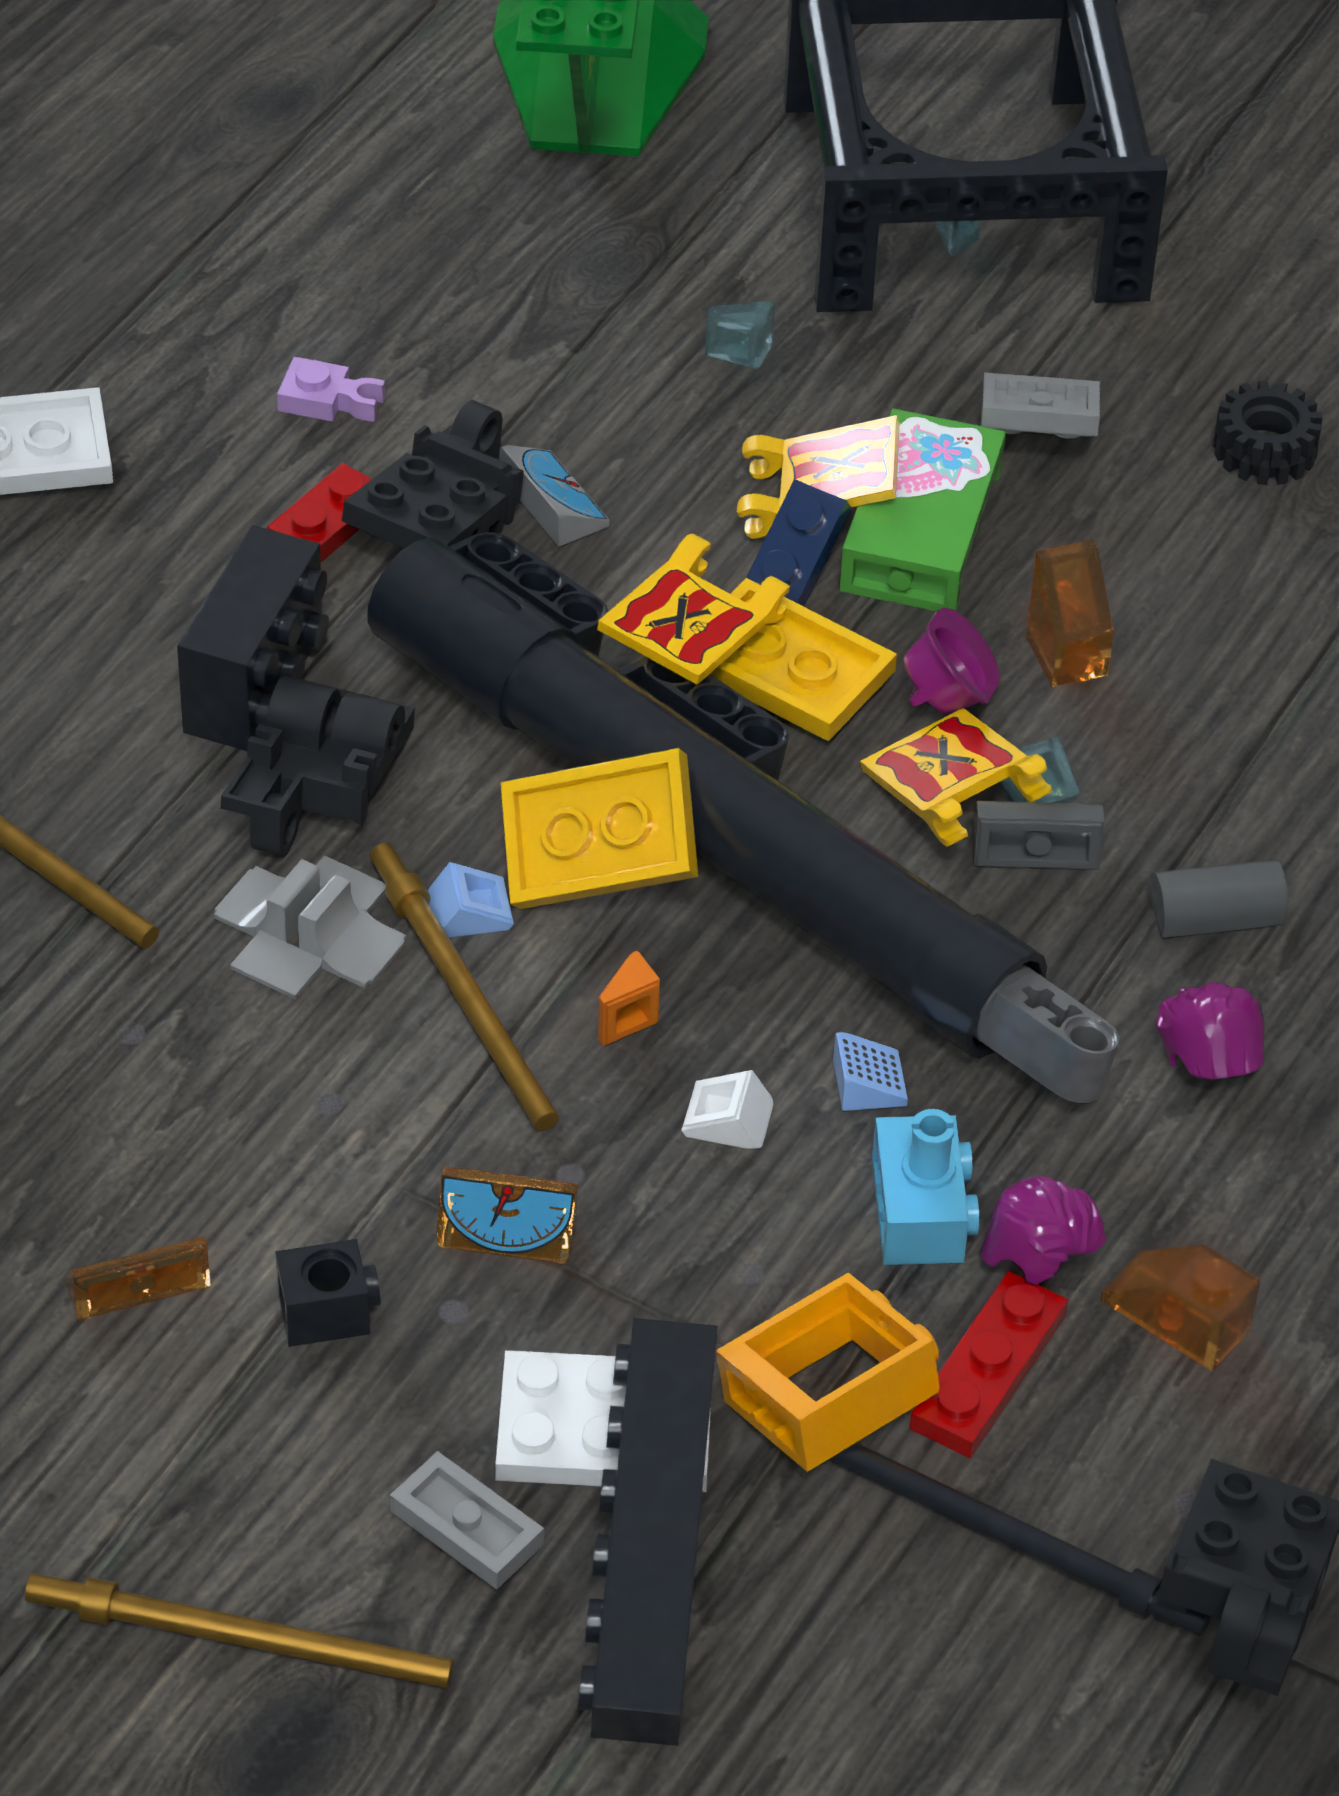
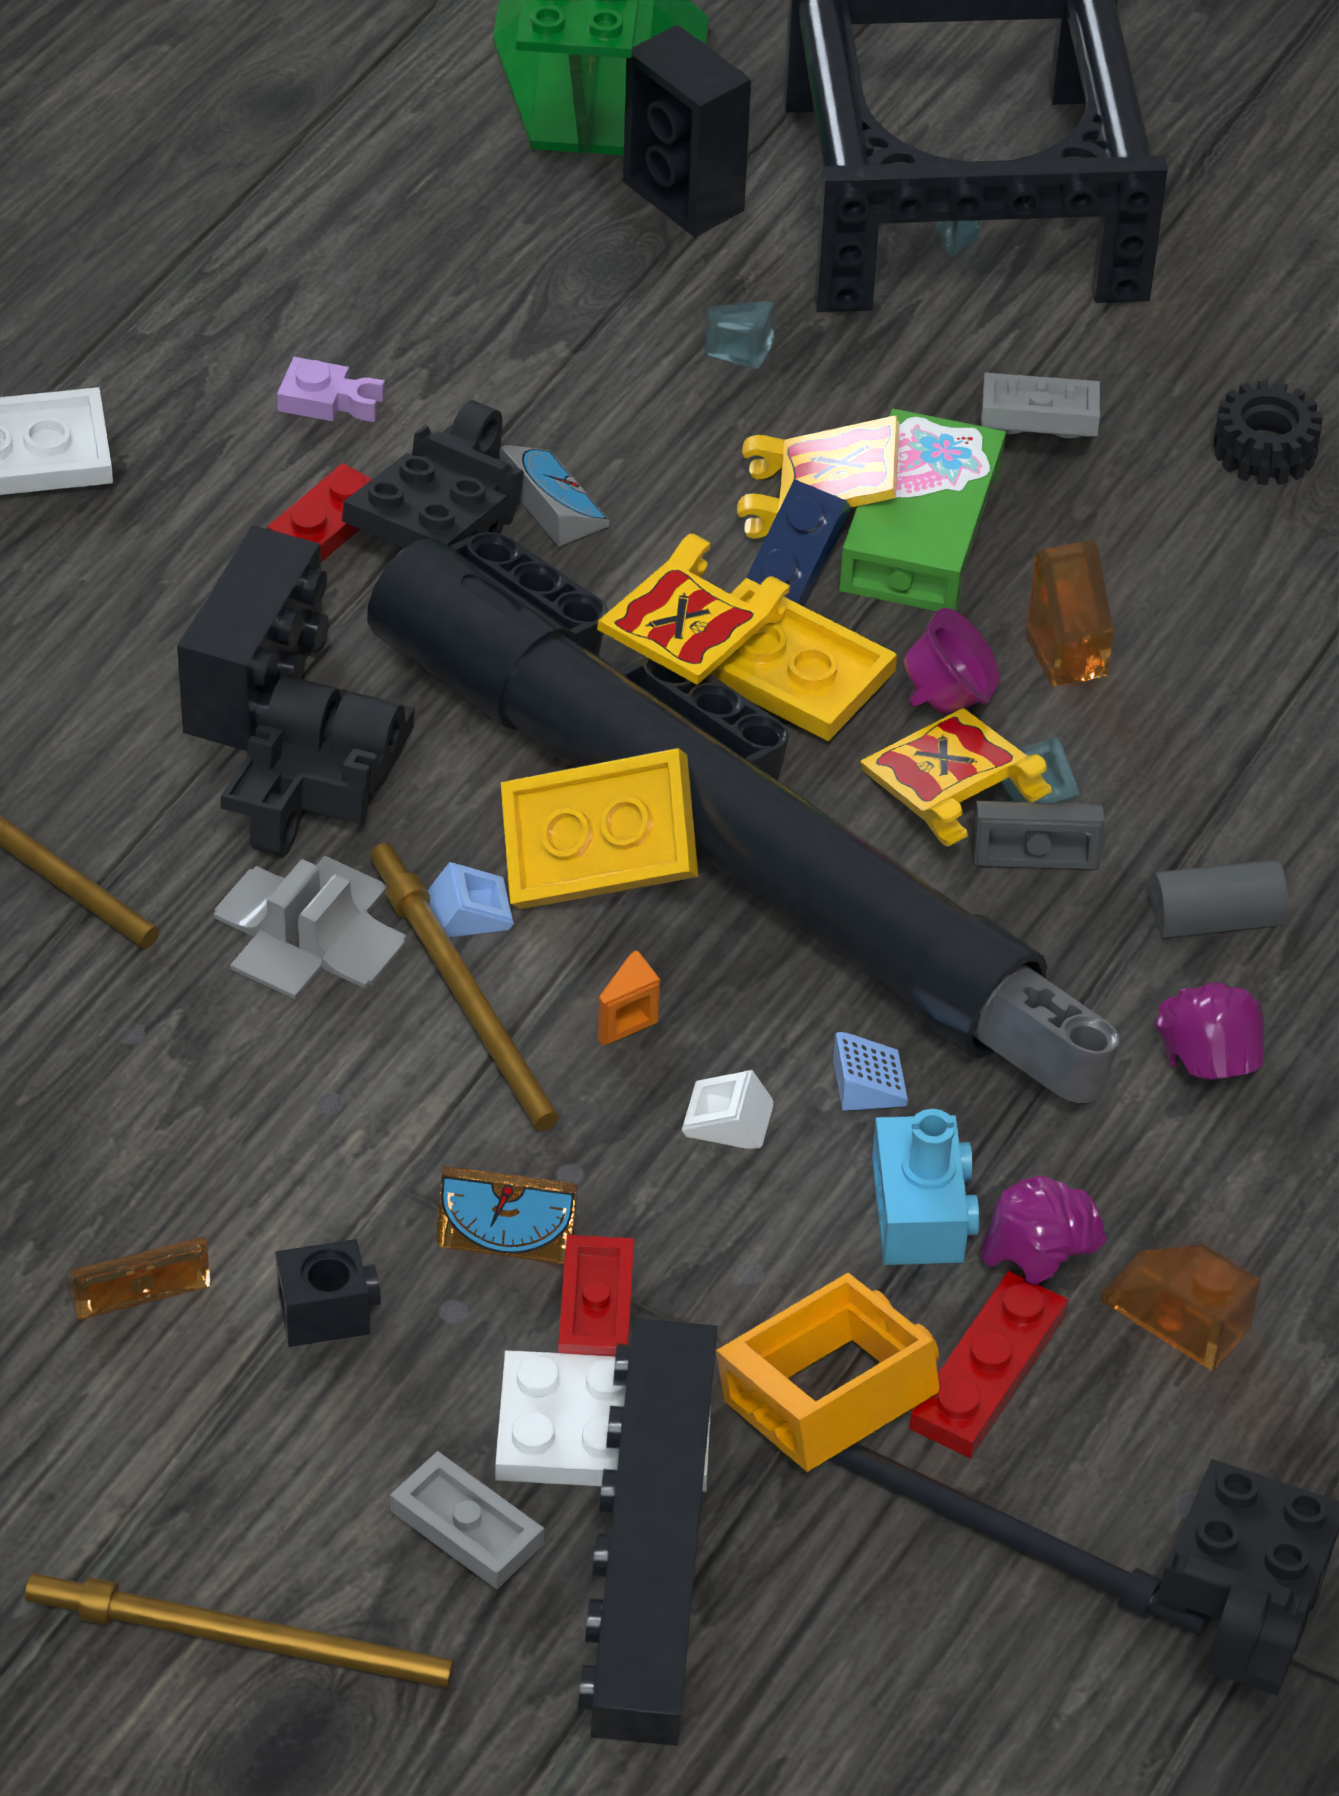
none -> red plate [558,1235,634,1356]
none -> black brick [623,24,751,238]

